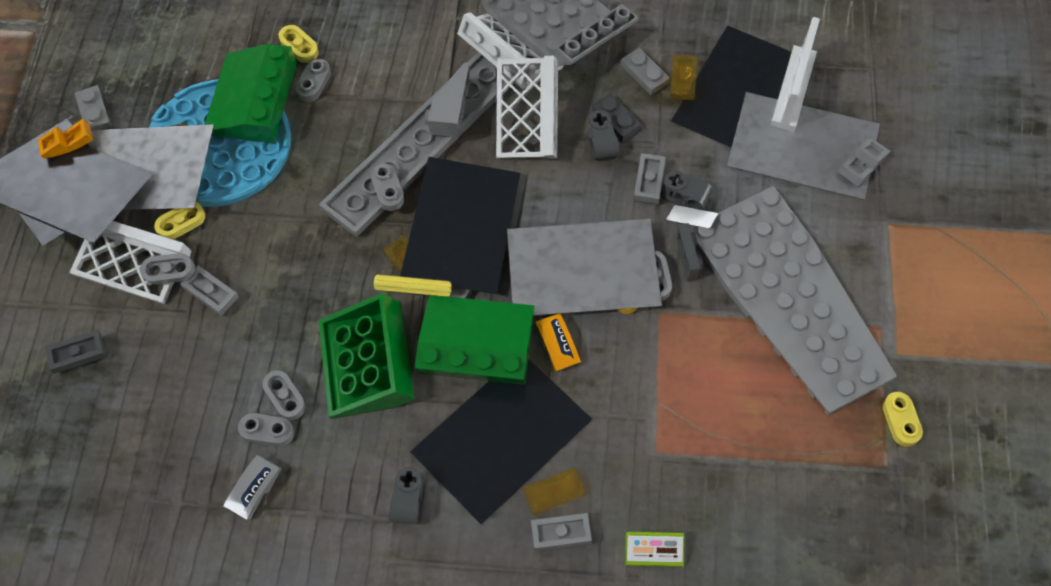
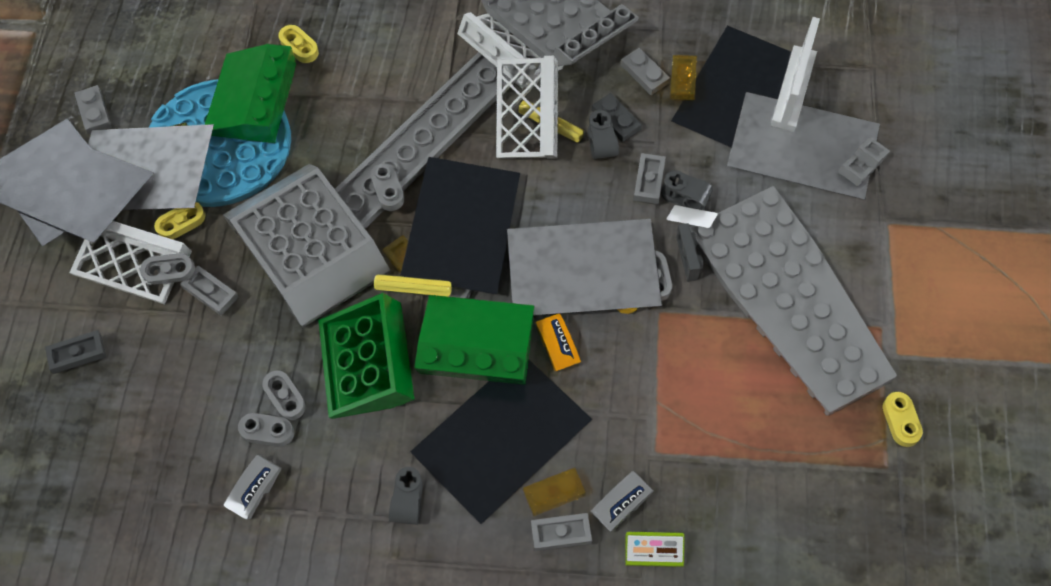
light orange slope [38,119,93,159] -> none
light grey plate [295,59,331,102] -> none
light grey slope [425,62,471,138] -> none
none -> light grey slope [223,164,391,328]
none -> light yellow axle [518,100,584,142]
none -> light grey slope [591,471,654,532]

